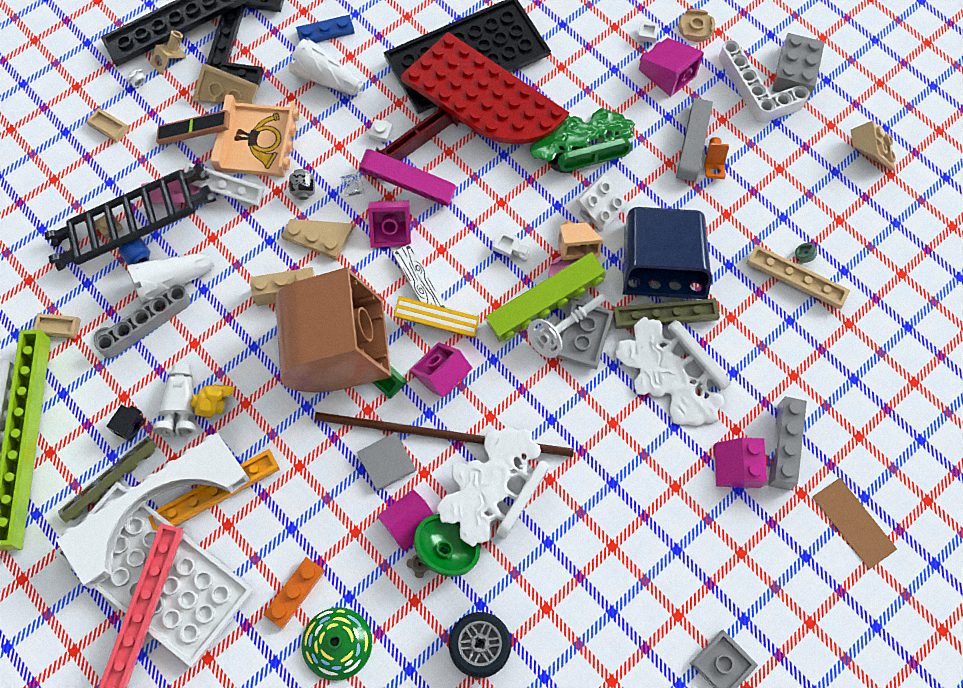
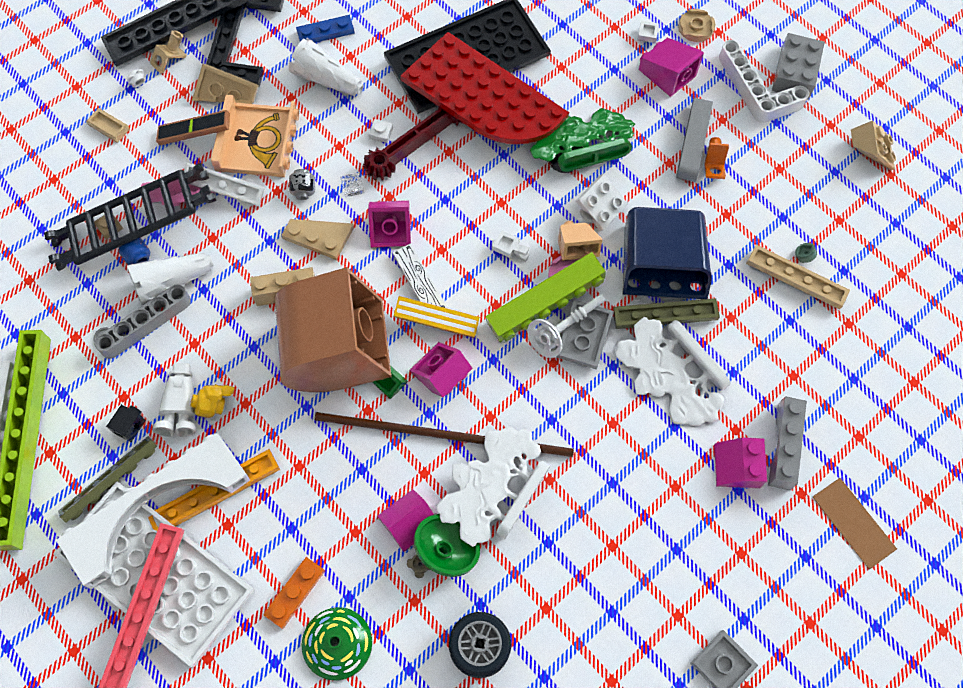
tan tile [33,313,81,339] -> none
light grey tile [357,432,416,491] -> none
dark pink beam [359,149,457,206] -> none

